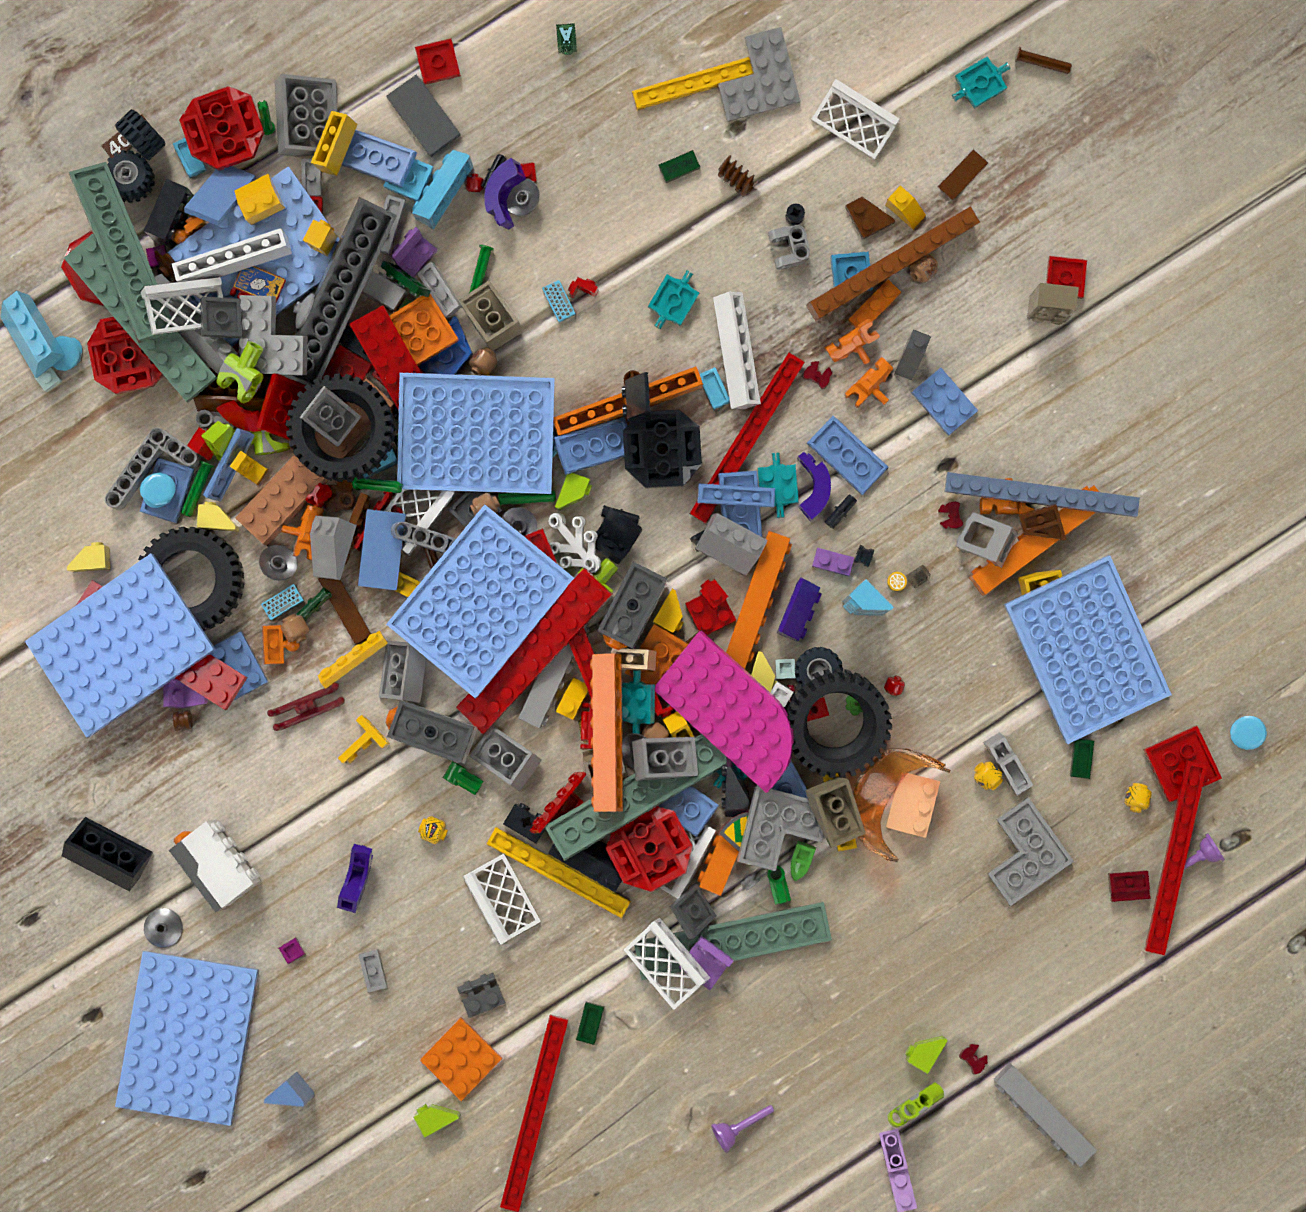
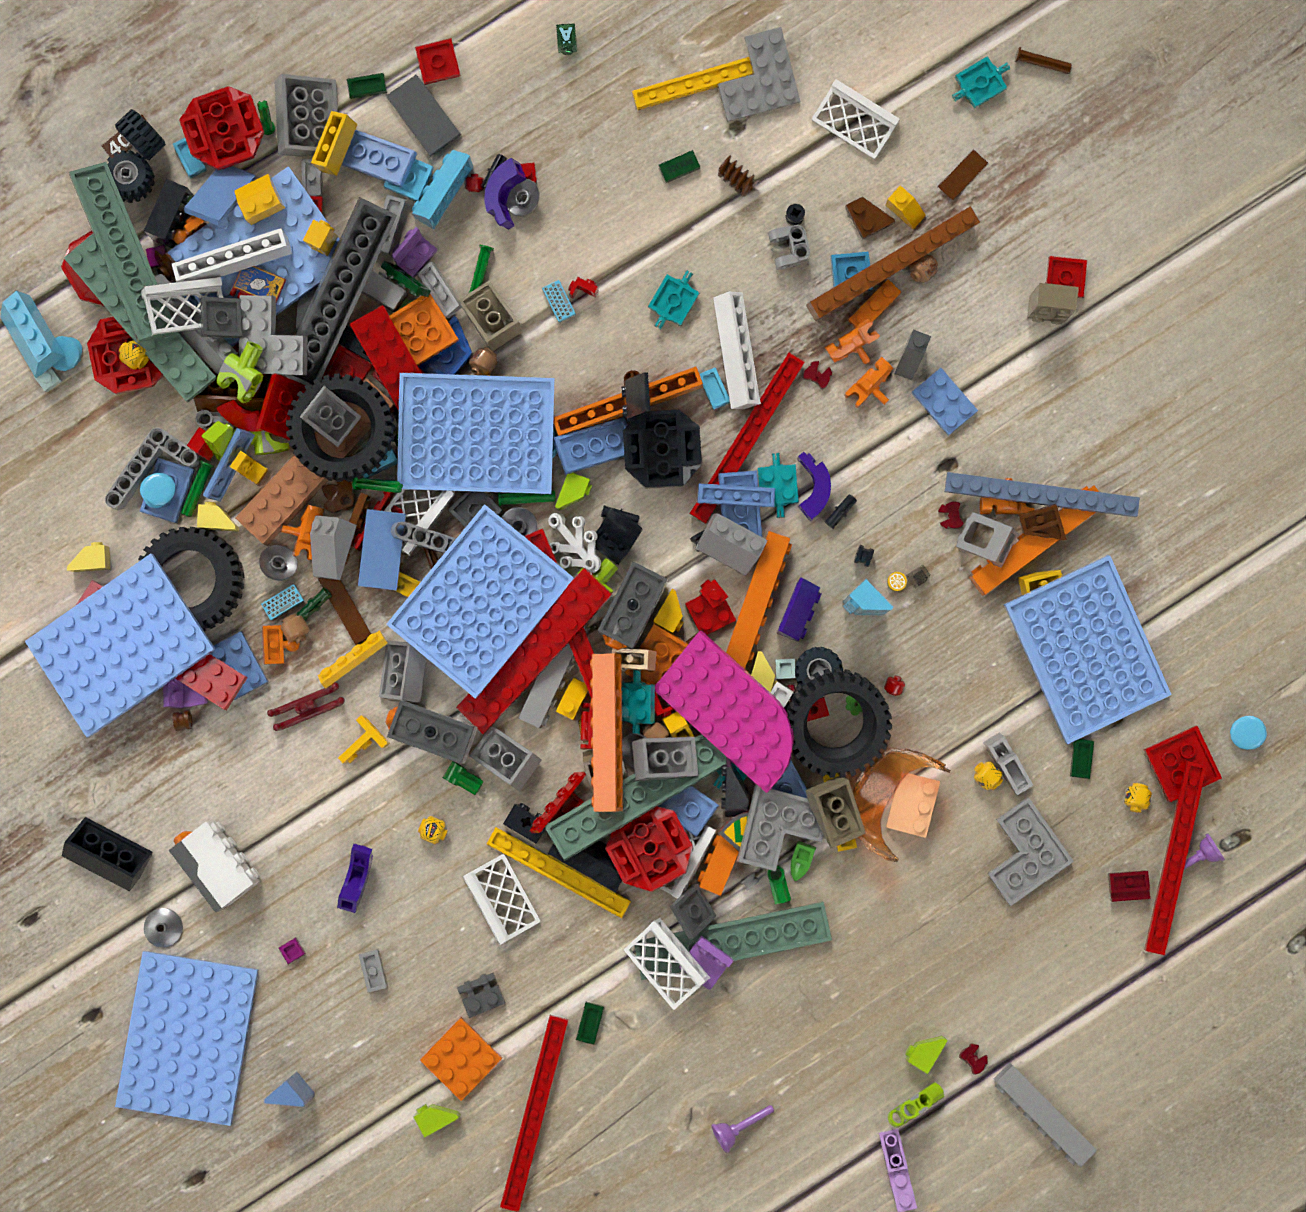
light grey dish [293,293,315,329] -> none
red piece [306,483,332,508] -> none
medium nougat head [470,493,500,515] -> none
medium blue tile [807,415,889,495] -> none
medium lavender plate [812,548,854,577] -> none
none -> yellow head [119,341,149,369]
none -> dark green tile [347,73,387,99]

